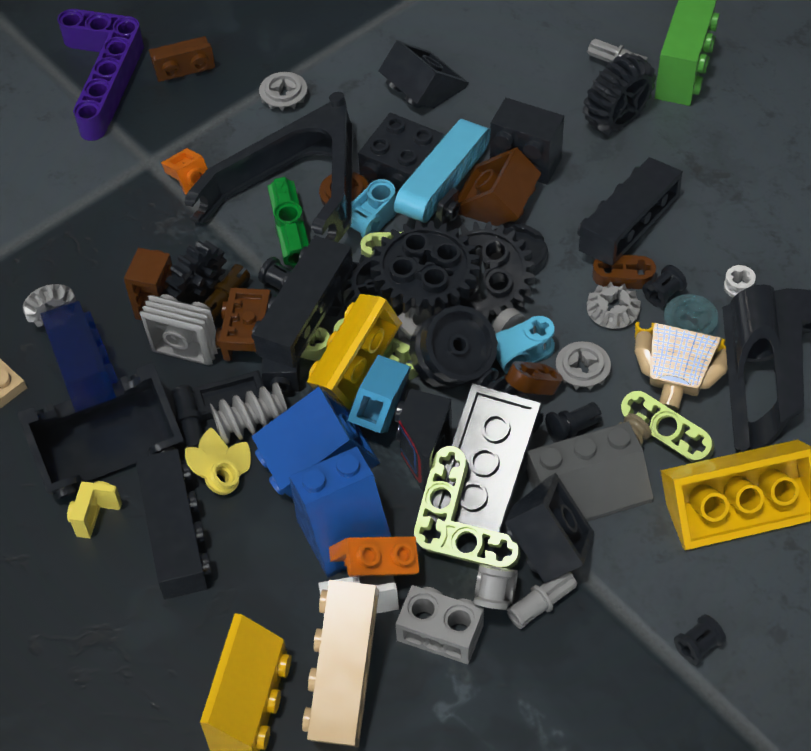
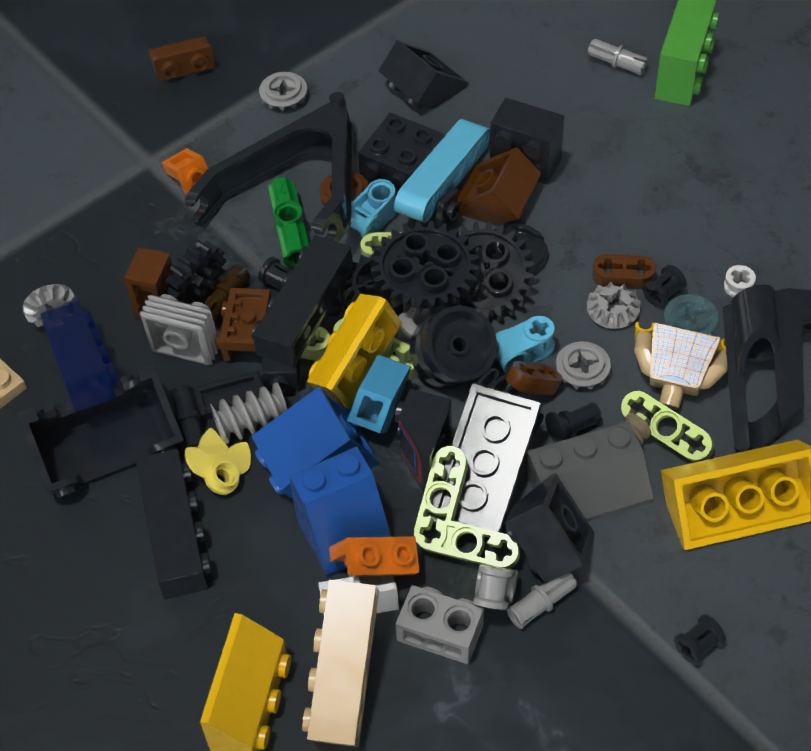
dark purple beam [57,9,144,141] -> none
light yellow bracket [67,481,122,539] -> none
light grey tile [493,308,525,334] -> none
black brick [577,157,683,266] -> none
black gear [583,53,657,135] -> none

